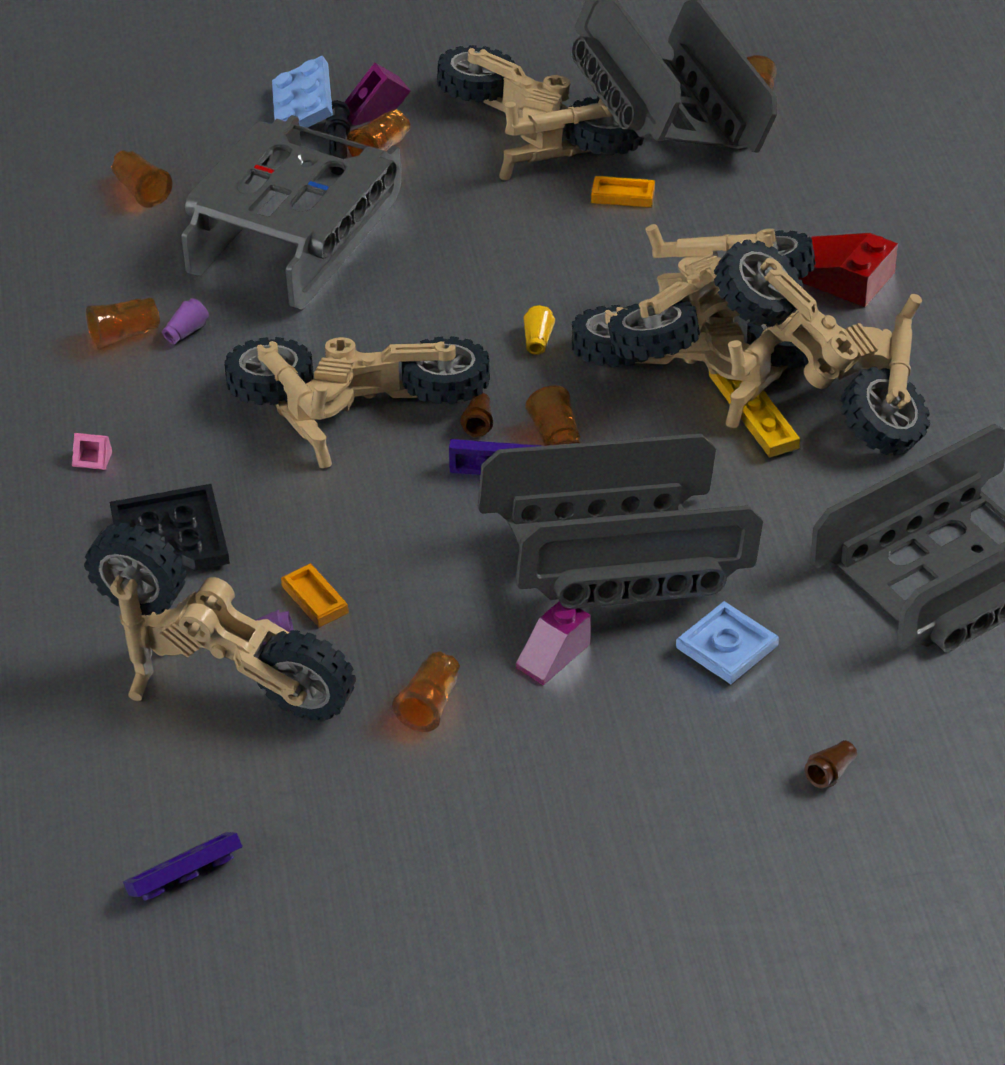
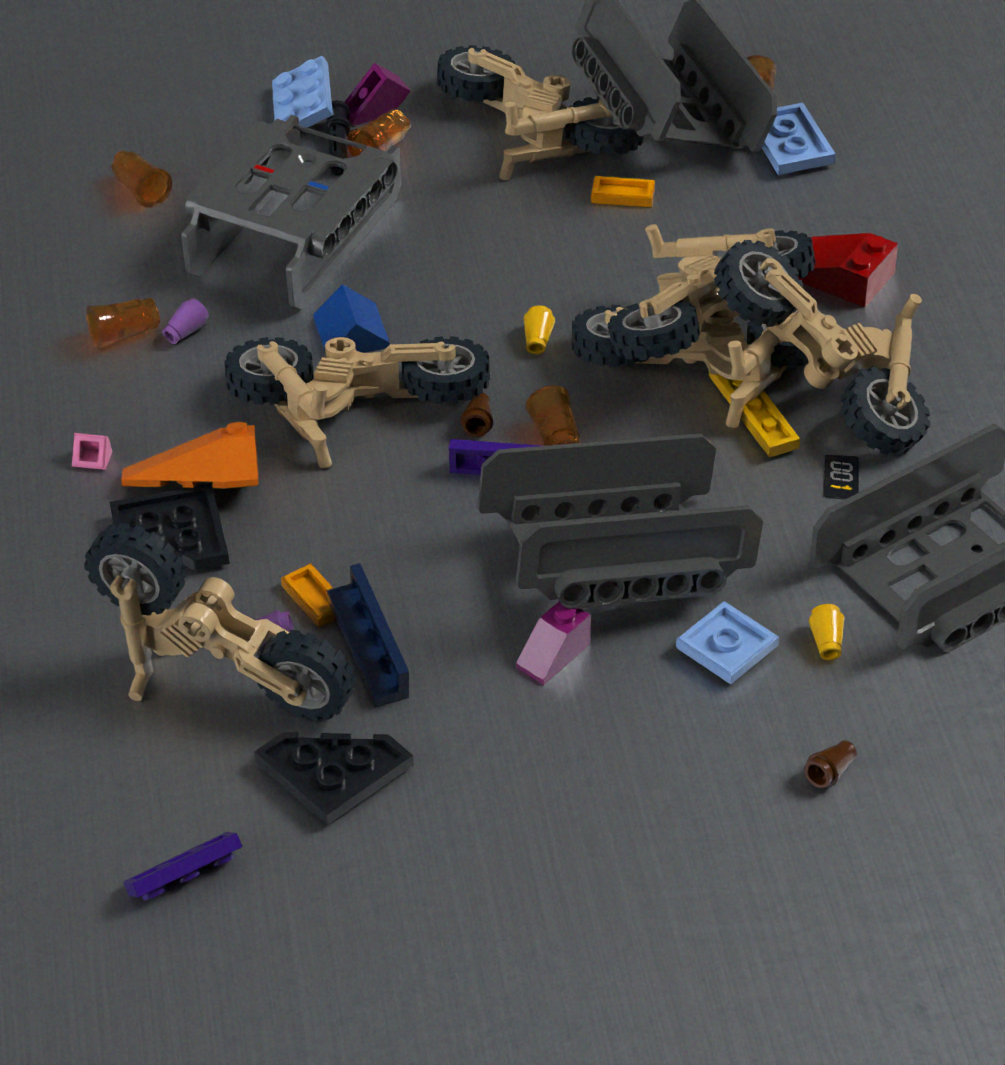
clear orange plant [392,651,460,732] -> none
none -> orange wedge [121,422,259,488]
none -> black plate [254,732,414,825]
none -> blue slope [313,284,390,353]
none -> dark blue fence [327,563,409,708]
none -> light blue plate [762,103,836,175]
none -> yellow cone [808,604,845,660]
none -> black sticker [824,455,859,498]

